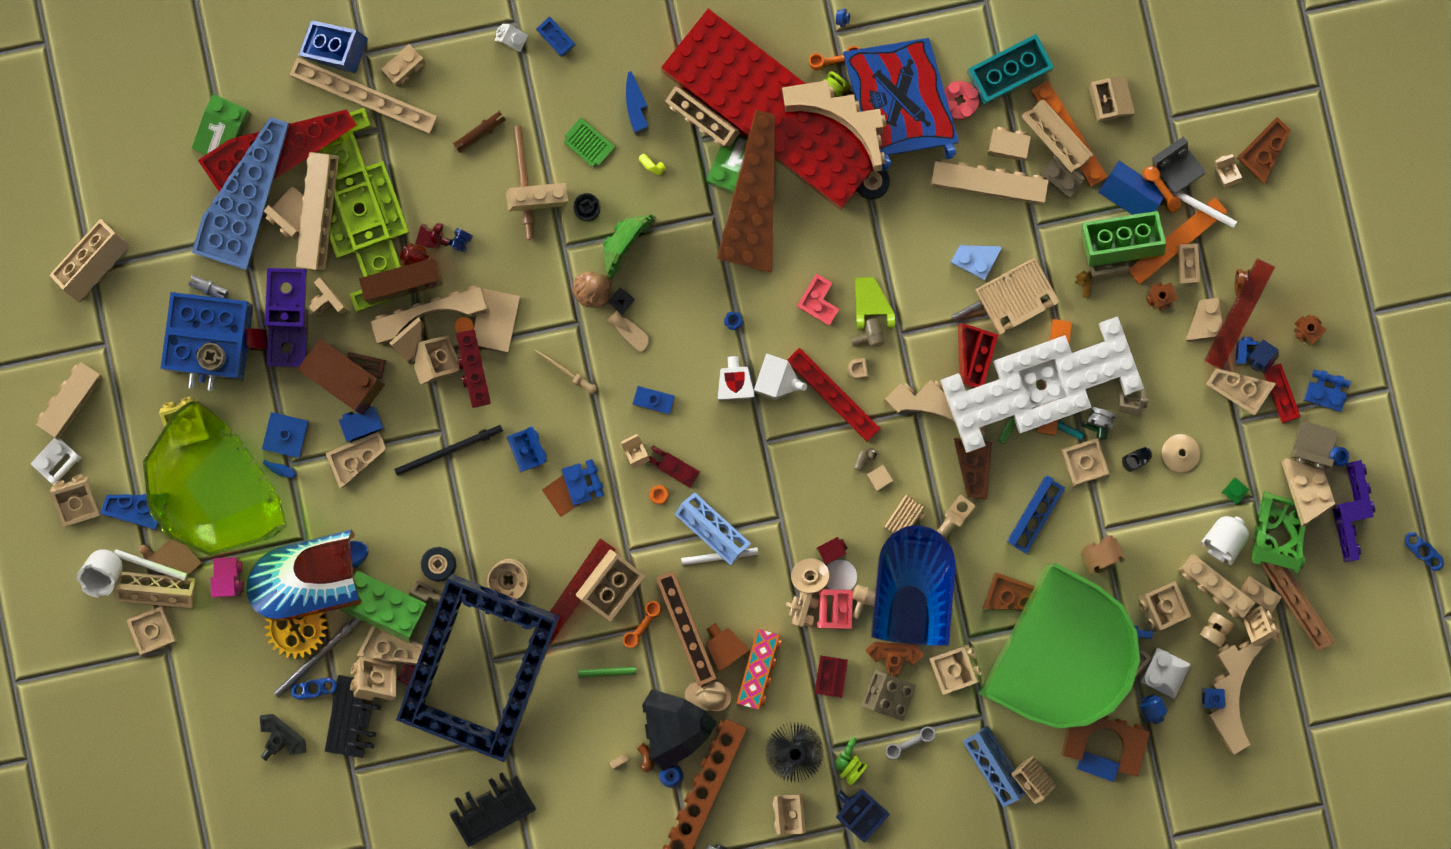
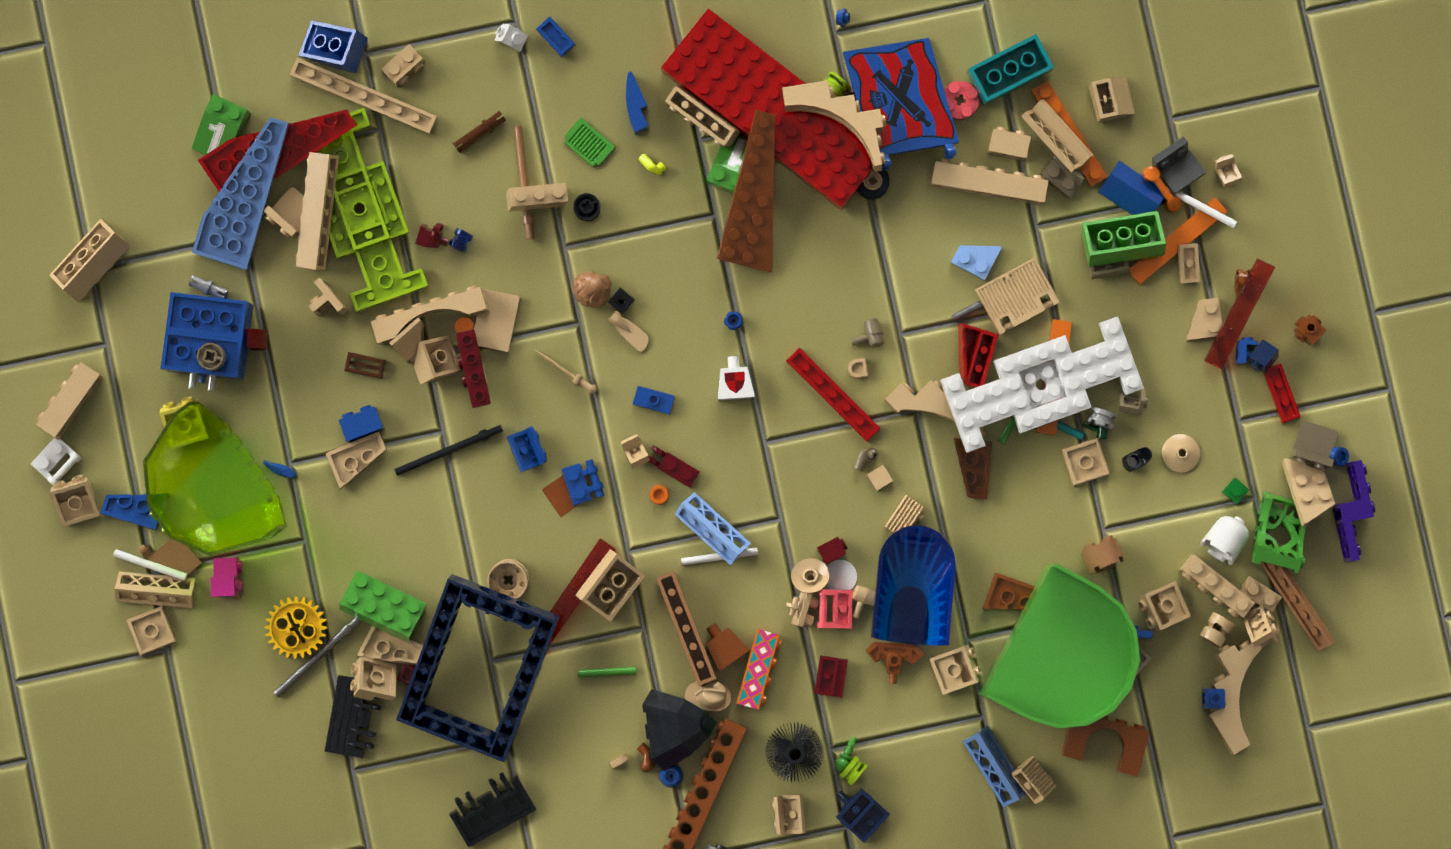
white cylinder [76,550,123,598] -> none
windscreen [246,529,362,621] -> none
pearl dark grey piece [260,714,306,761] -> none
blue plate [262,412,309,458] -> none
dark purple bracket [265,268,308,367] -> none
blue piece [291,678,337,700] -> none
reddish brown brick [297,339,385,416] -> none
blue piece [341,541,369,579] -> none
reddish brown brick [359,258,443,305] -> none
clear red head [399,243,429,266] -> none
dark tan plate [409,580,441,610] -> none
black wheel [421,547,457,582] -> none
bright green wedge [603,214,656,280] -> none
orange bar [623,601,662,648] -> none
white piece [754,353,807,400] -> none
coral plate [797,273,839,326] -> none
orange bar [809,46,860,71] -> none
lime flag [855,277,895,329] -> none
dark tan bracket [861,670,916,721] -> none
light grey bar [885,726,935,760] -> none
tan bracket [937,494,975,537] -> none
blue fence [1006,475,1065,554] -> none
pearl gold plate [1074,270,1091,298] -> none
blue tile [1076,751,1119,782] -> none
blue head [1139,694,1168,724] -> none
white slope [1140,647,1191,699] -> none
dark orange brick [1146,282,1178,311] -> none
tan wing [1206,368,1276,416] -> none
dark orange wing [1236,117,1291,185] -> none
blue plate [1304,369,1351,412] -> none
blue piece [1404,532,1444,571] -> none

